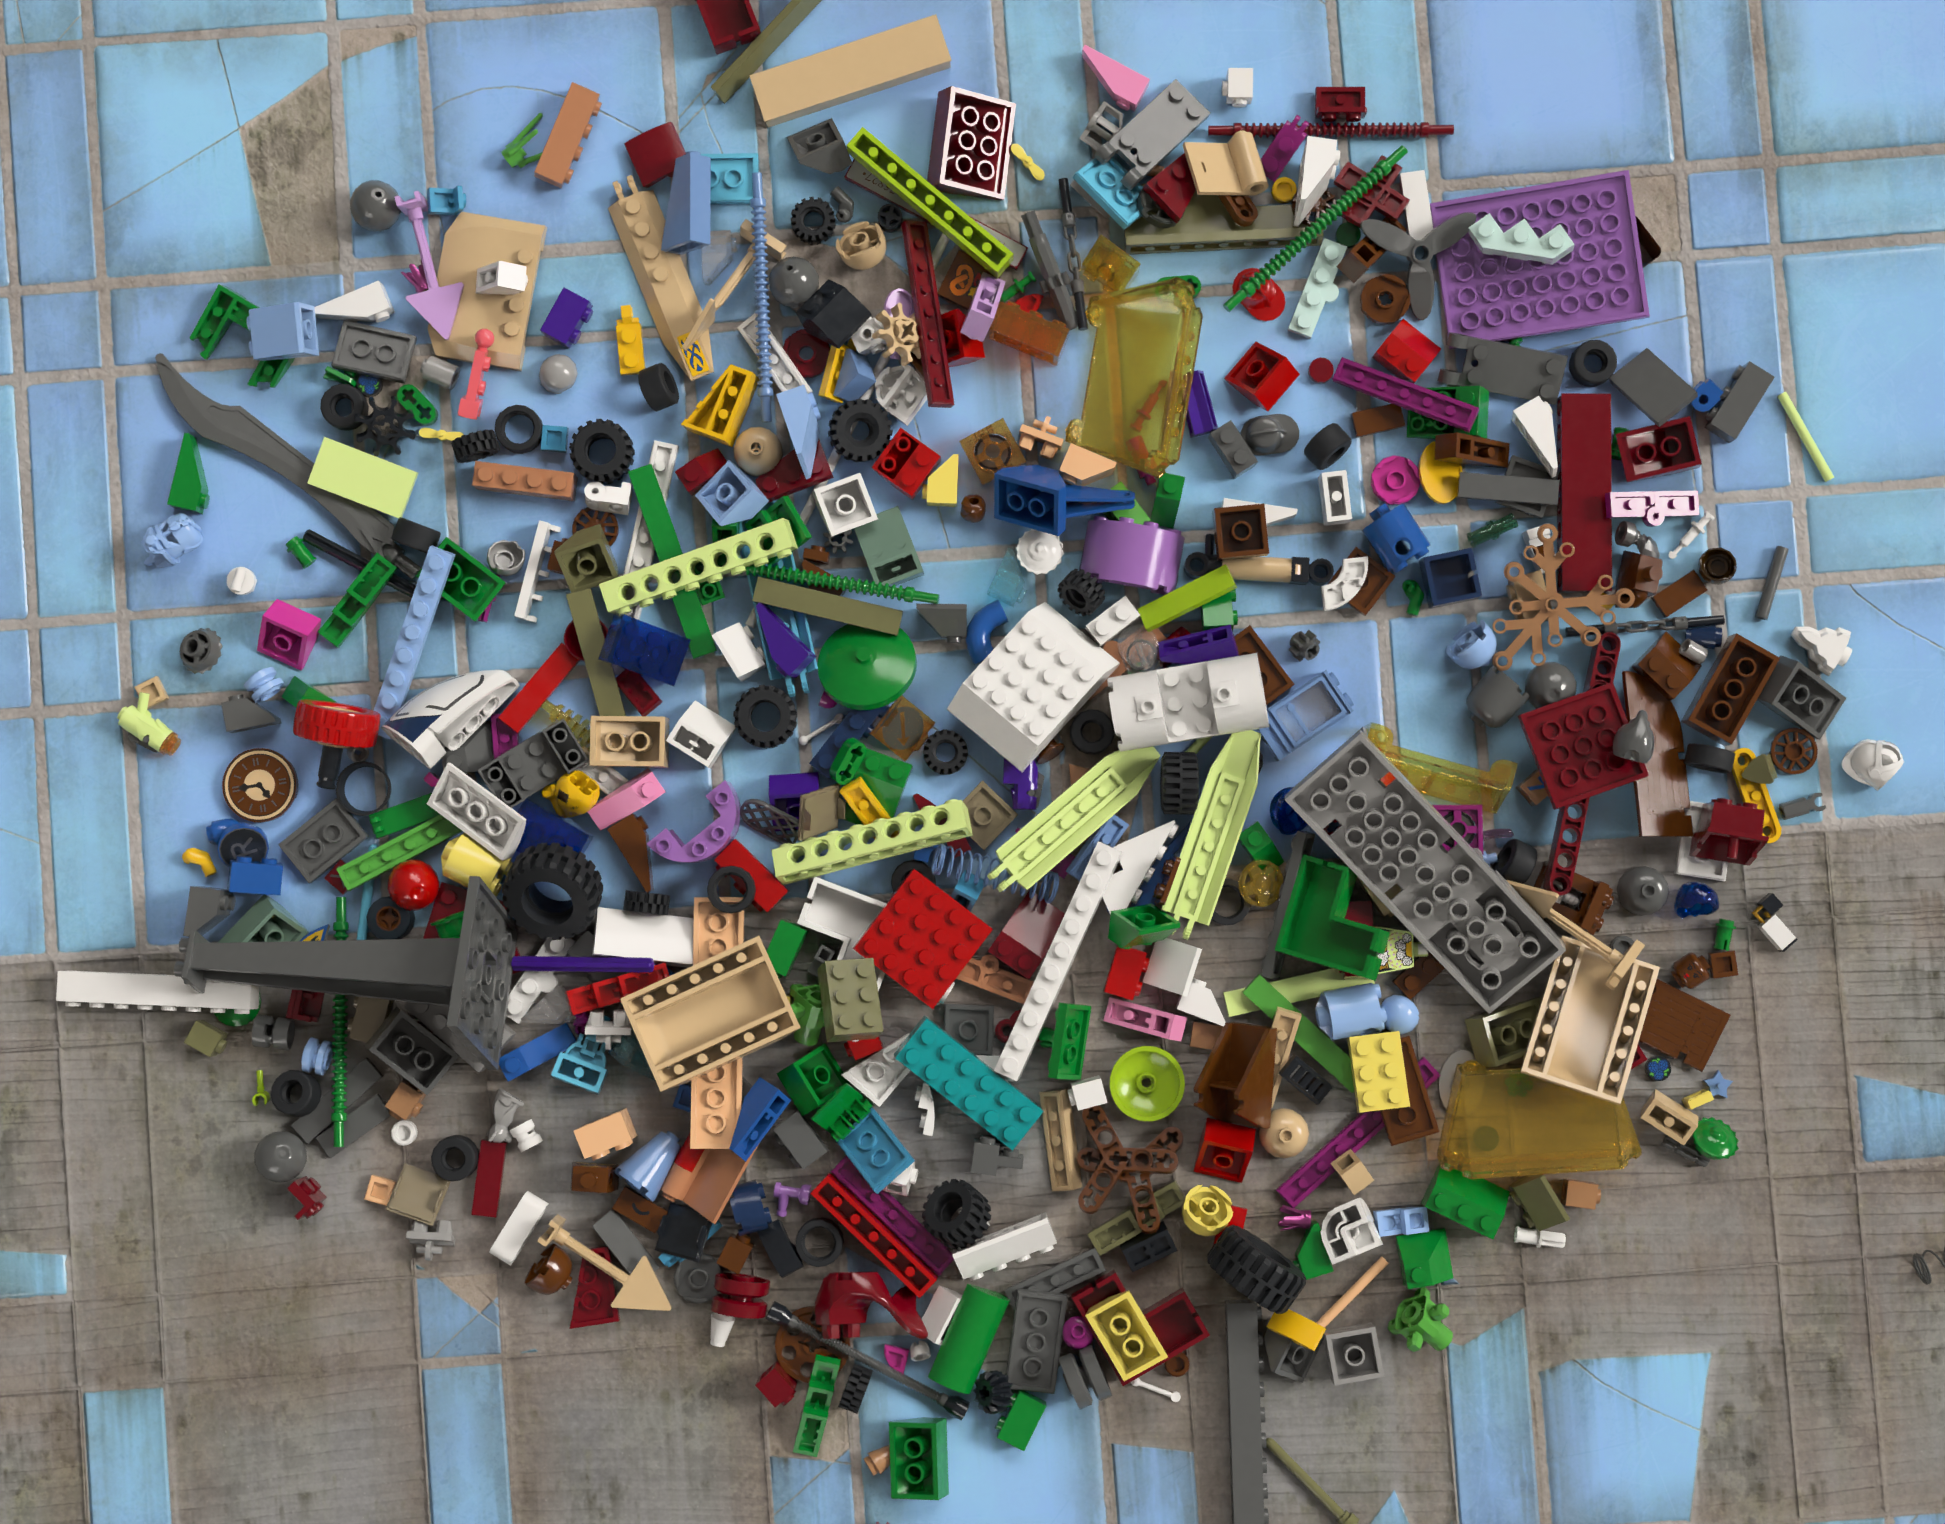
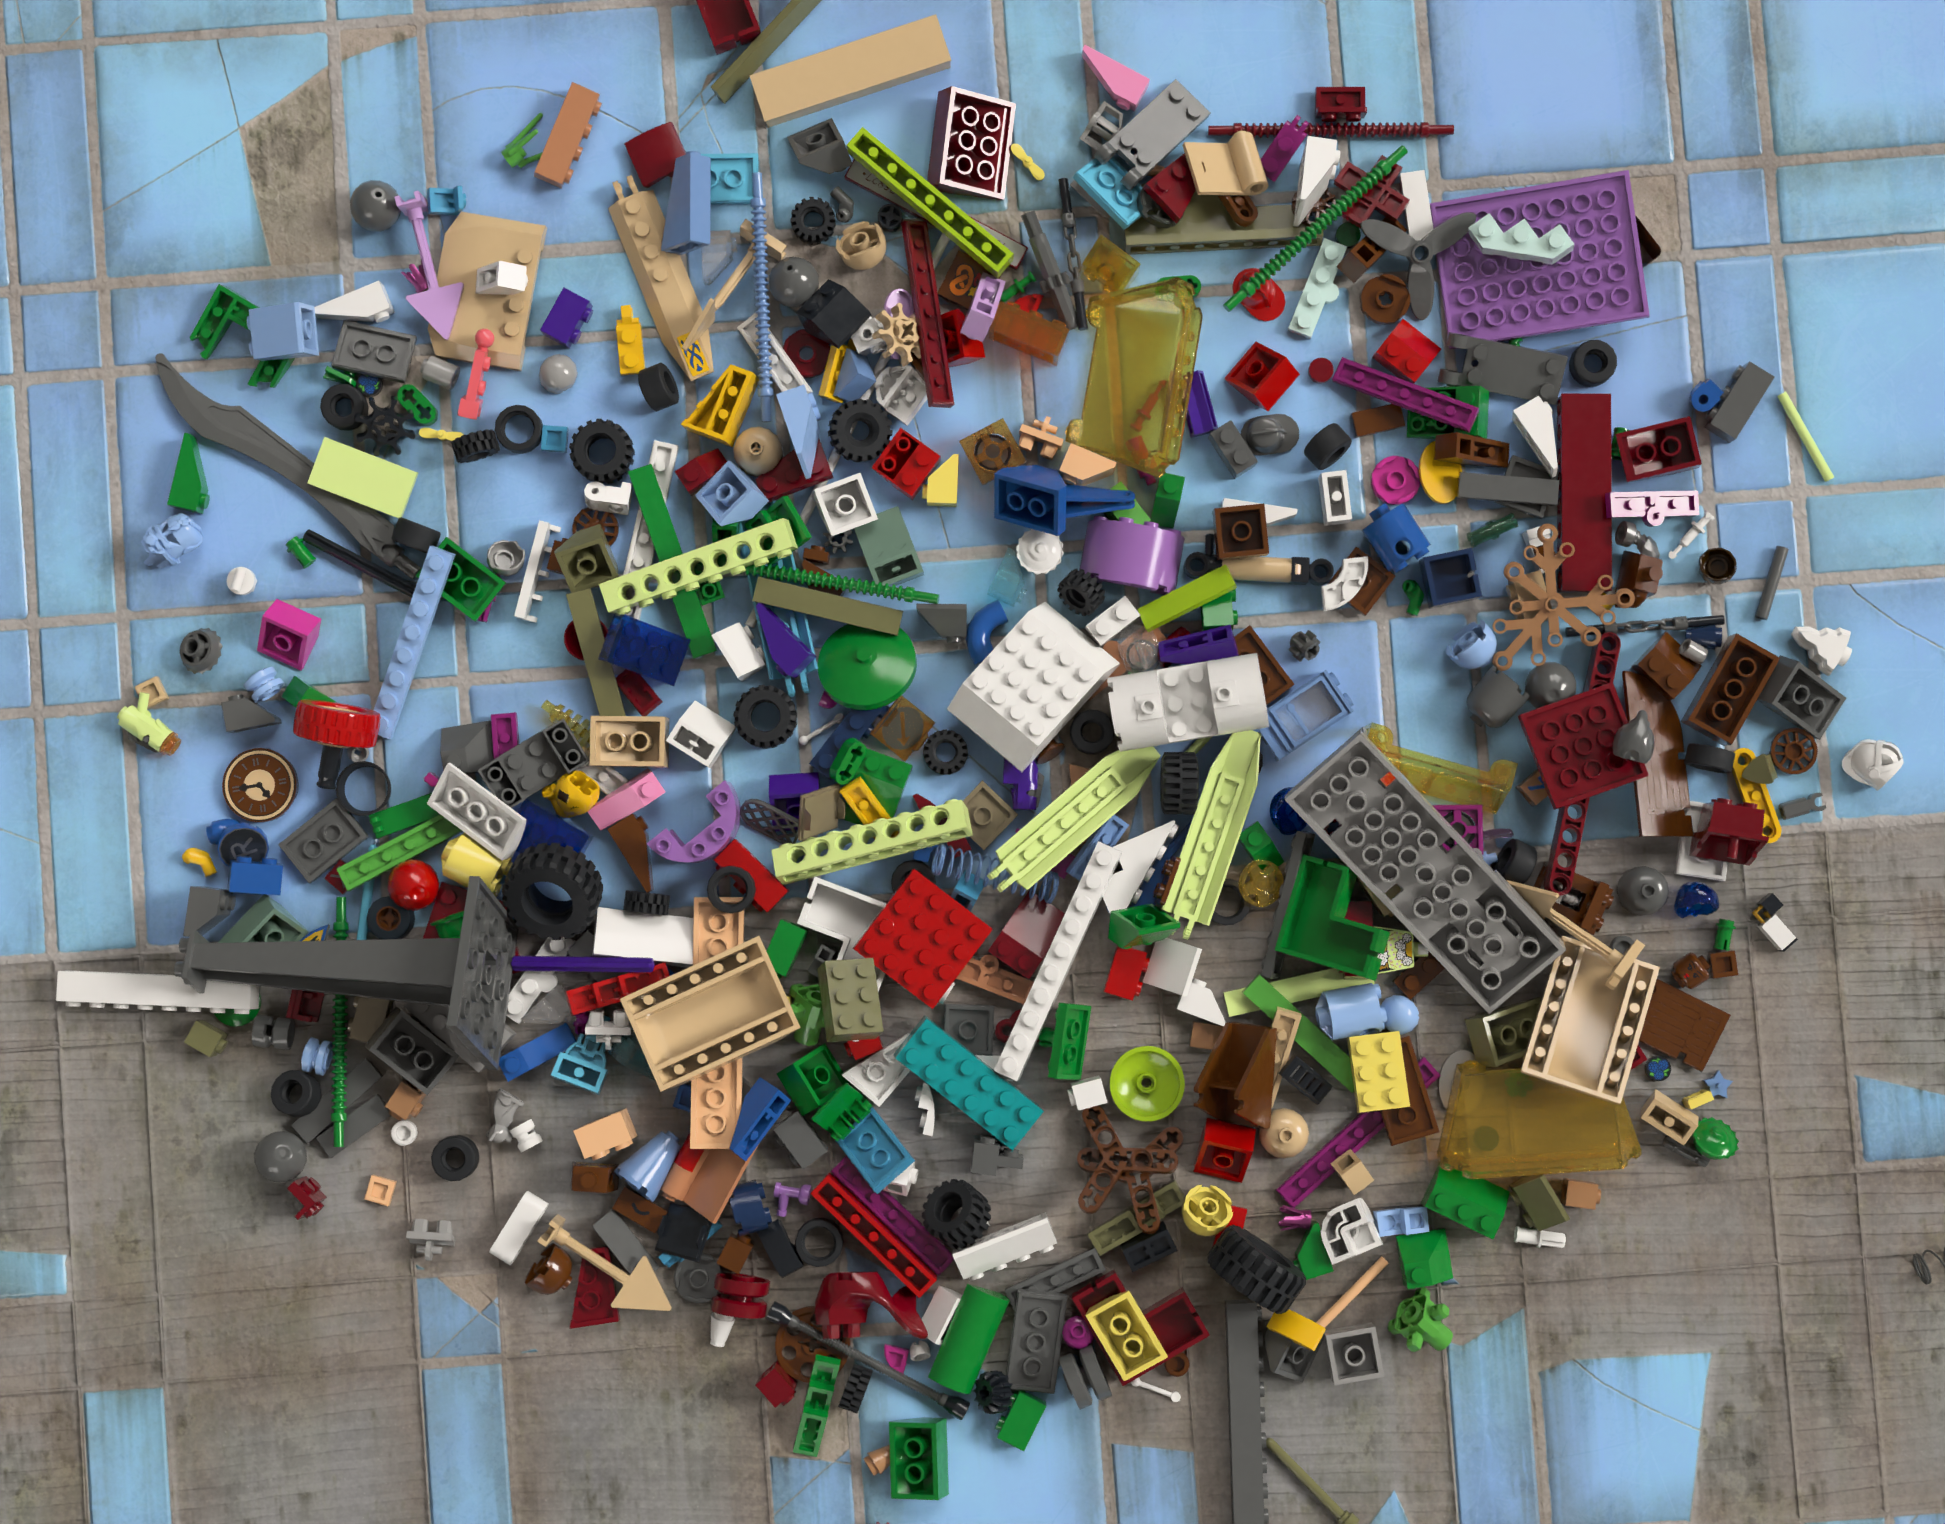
lime hand [252,1070,270,1106] -> none
green slope [318,553,397,648] -> none
white panel [381,670,520,769] -> none
dark tan piece [385,1163,451,1226] -> none
dark red tile [471,1139,507,1218] -> none
nougat brick [472,461,578,501] -> none
red tile [498,642,580,734] -> none
reddish brown piece [960,494,986,523] -> none
tan slope [1039,1089,1082,1192] -> none
bright pink slope [1103,997,1187,1042] -> none
white brick [1222,68,1253,108] -> none
yellow tile [1271,177,1297,203] -> none
dark grey tile [1609,348,1698,427] -> none
reddish brown tile [1651,570,1707,618] -> none

